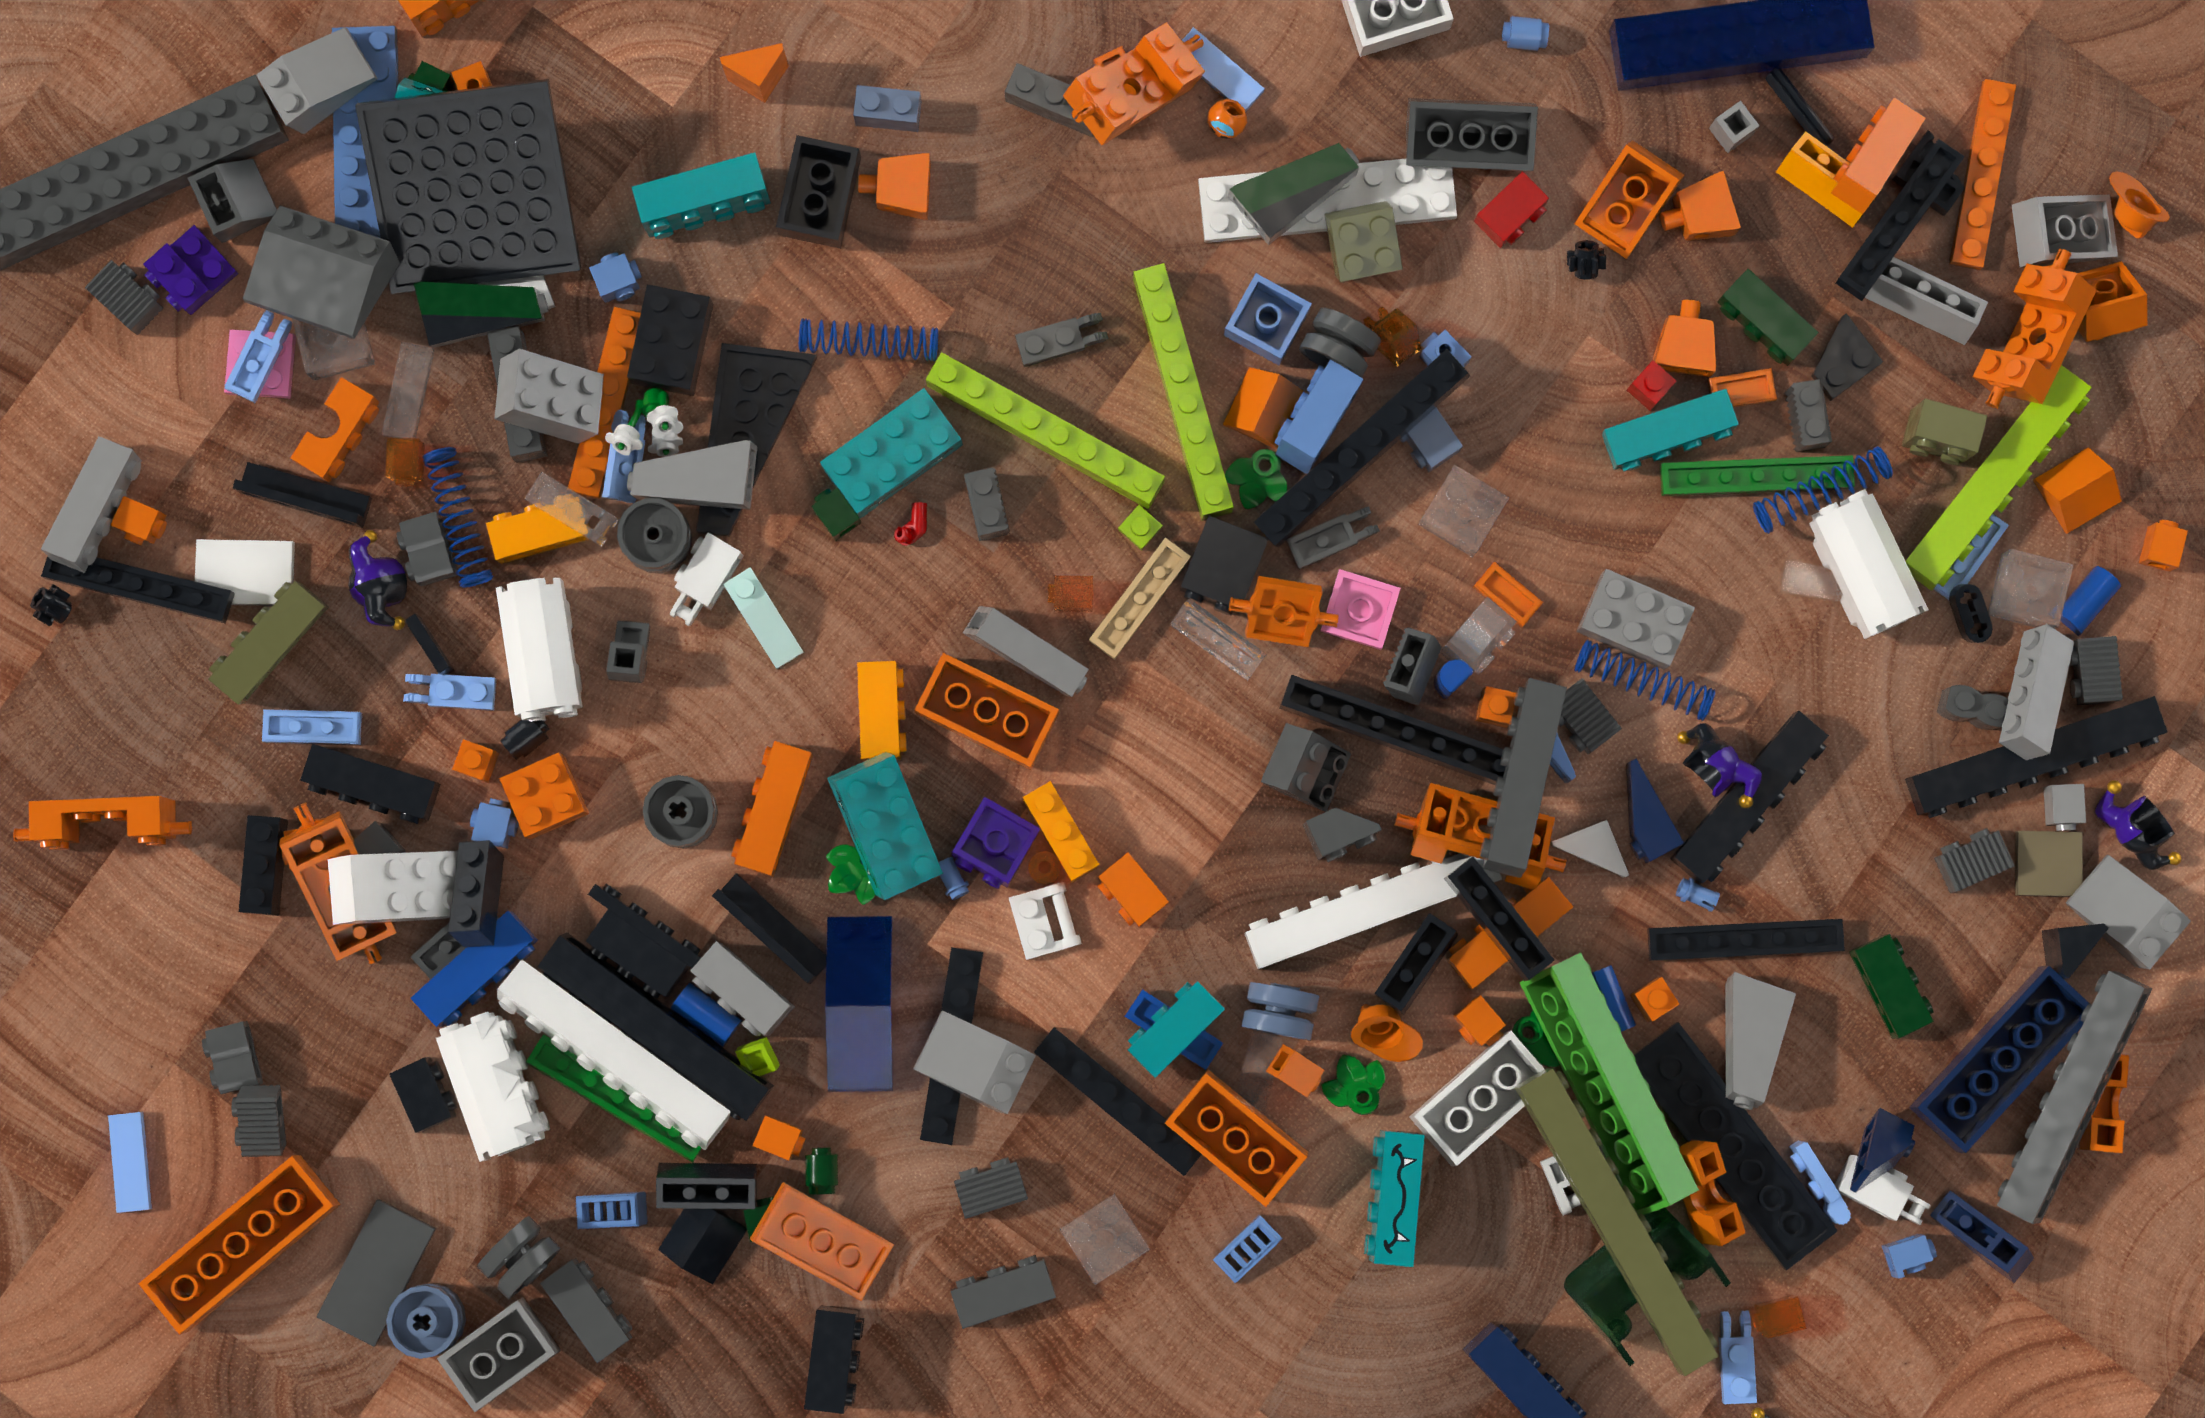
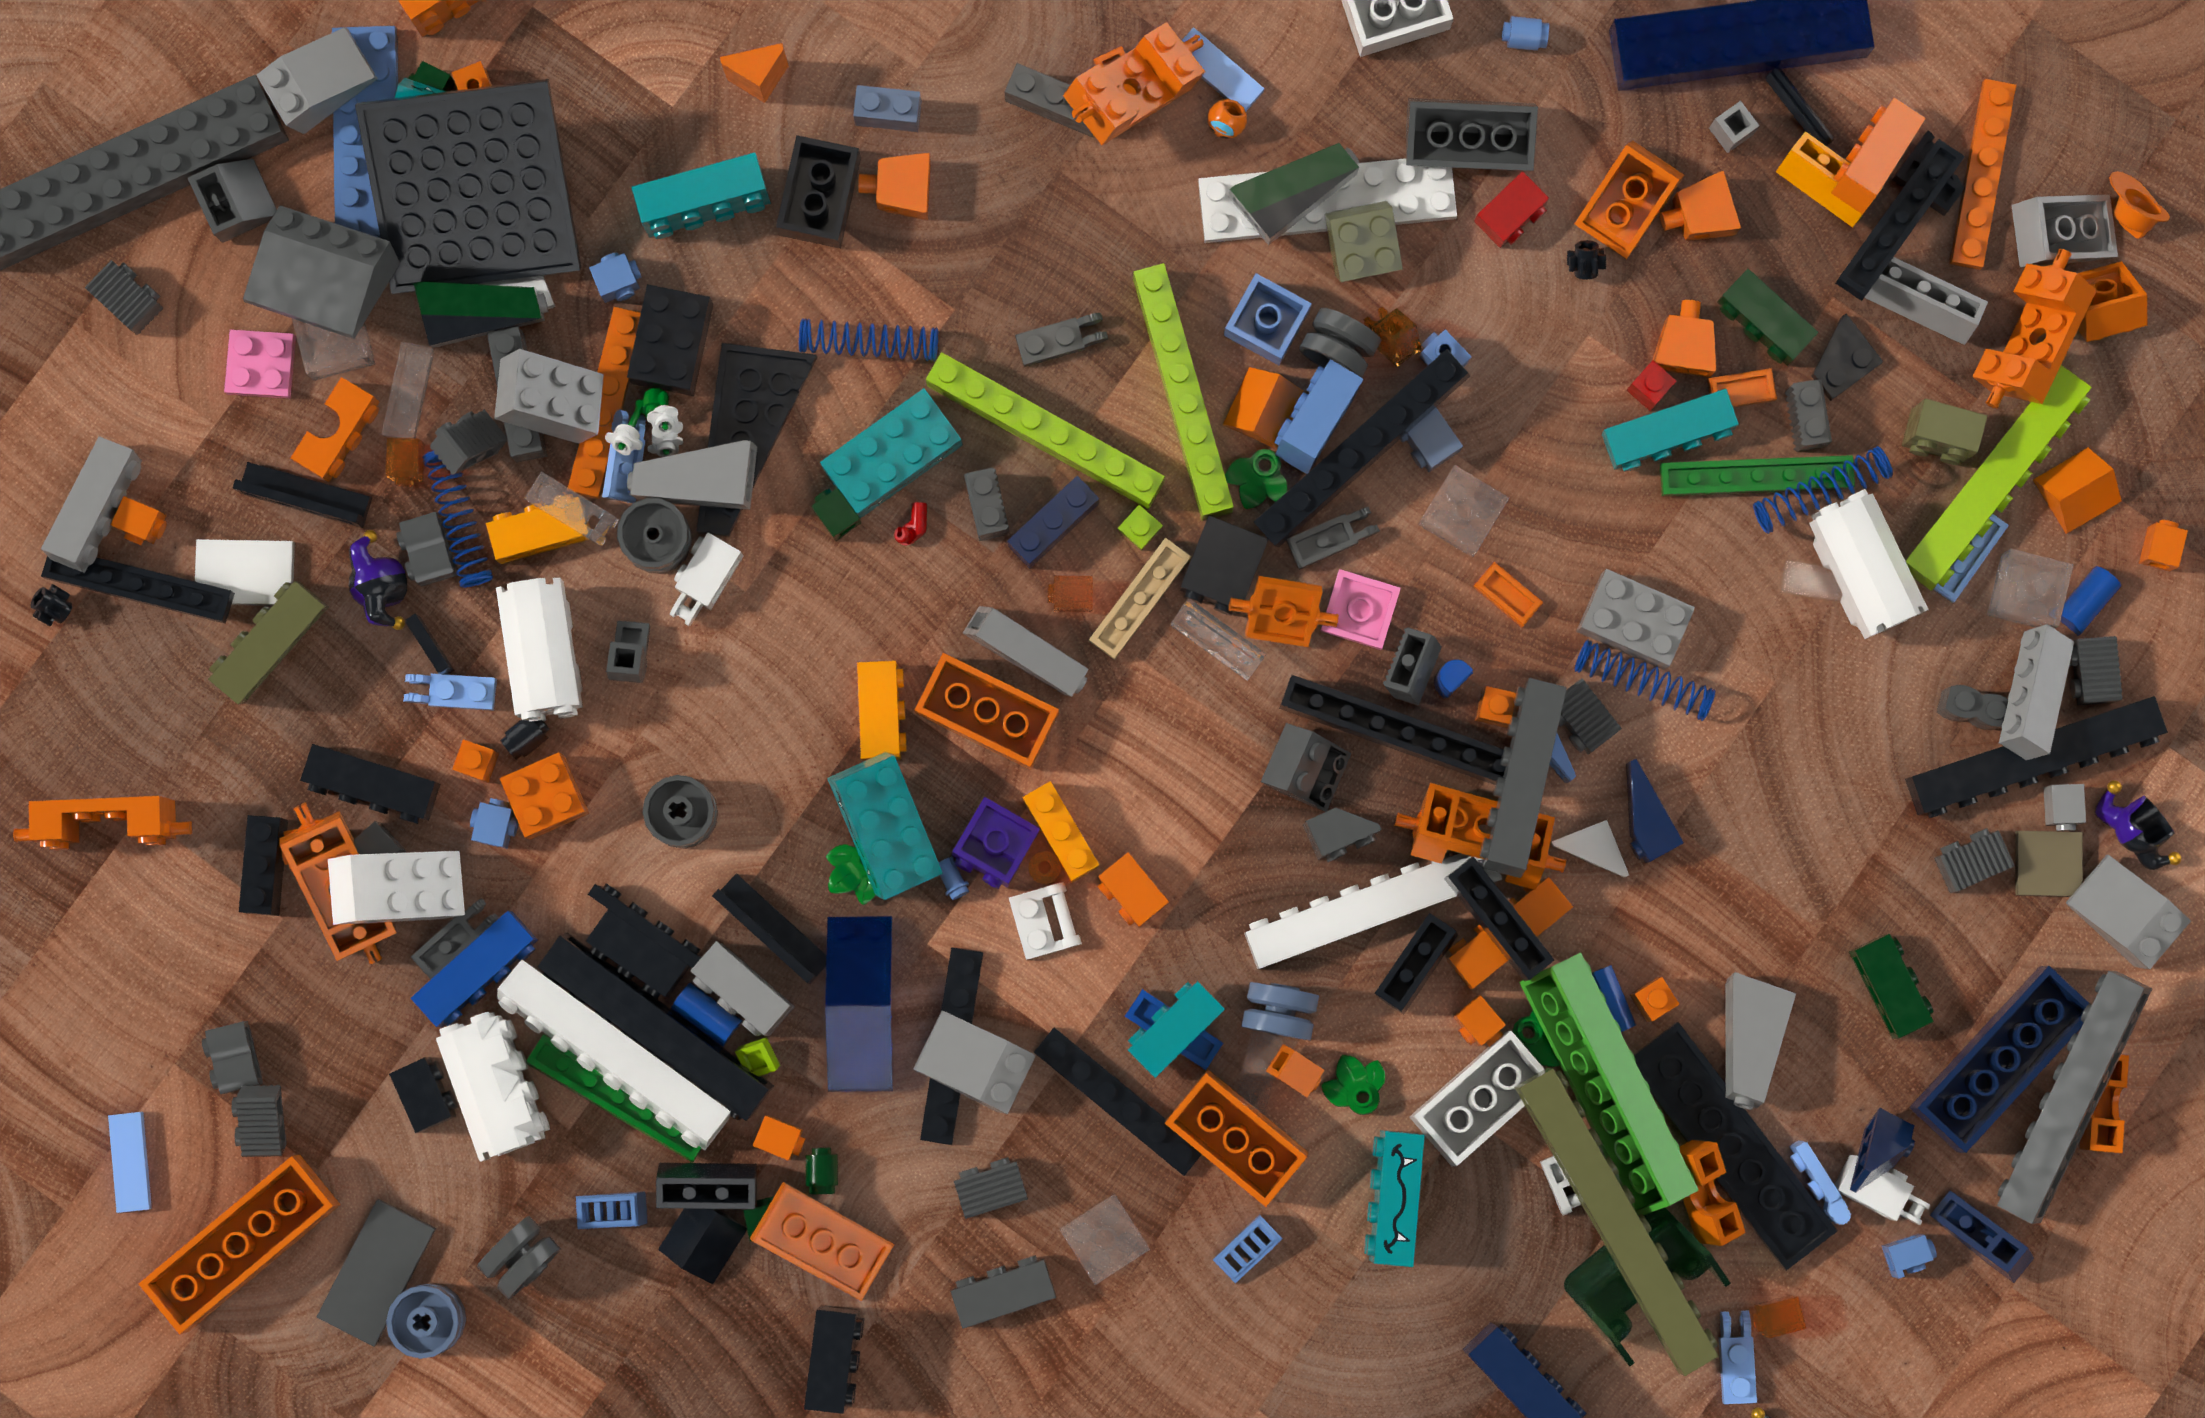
dark purple plate [143,225,239,315] -> none
light blue hinge [224,310,292,403] -> none
light blue tile [262,709,362,745] -> none
light grey brick [437,1297,561,1413] -> none
black brick [448,840,504,947] -> none
dark grey brick [540,1258,633,1363] -> none
light aqua slope [723,567,804,669] -> none
orange brick [731,741,813,877] -> none
orange piece [1351,1004,1423,1062] -> none
clear brick [1440,596,1517,675] -> none
black plate [1647,919,1845,961] -> none
black brick [1670,711,1829,884] -> none
medium blue pin [1676,878,1720,912] -> none
piece [1677,723,1762,808] -> none
black beam [1949,584,1993,643] -> none
black slope [2042,923,2109,979] -> none
none -> dark grey brick [430,409,507,475]
none -> dark blue brick [1007,475,1099,569]

